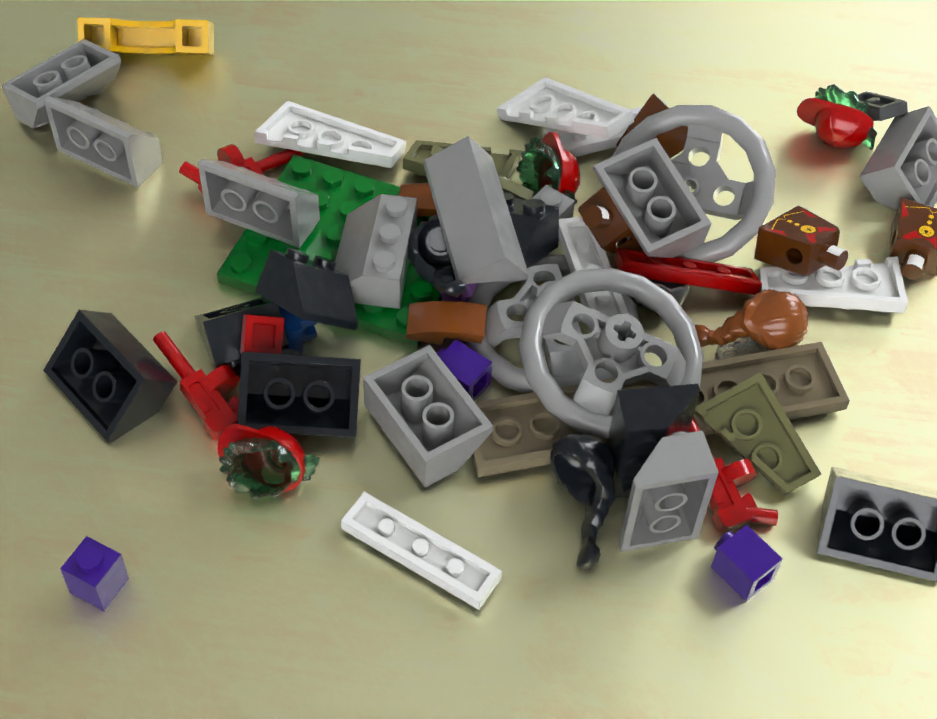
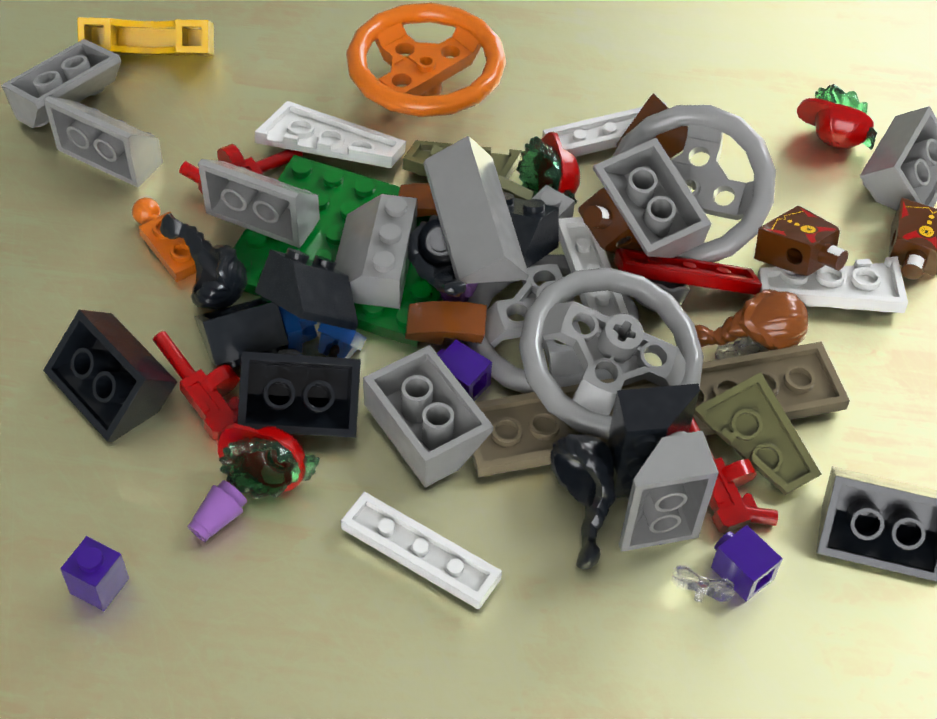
red plate [240,315,285,354] -> none
white wing [497,77,634,139] -> none
dark grey plate [841,91,908,121] -> none
none -> orange plate [132,198,197,283]
none -> black hair [160,213,248,310]
none -> medium lavender cone [187,480,247,542]
none -> blue tile [317,323,367,358]
none -> orange piece [346,3,506,117]
none -> clear piece [672,565,735,602]

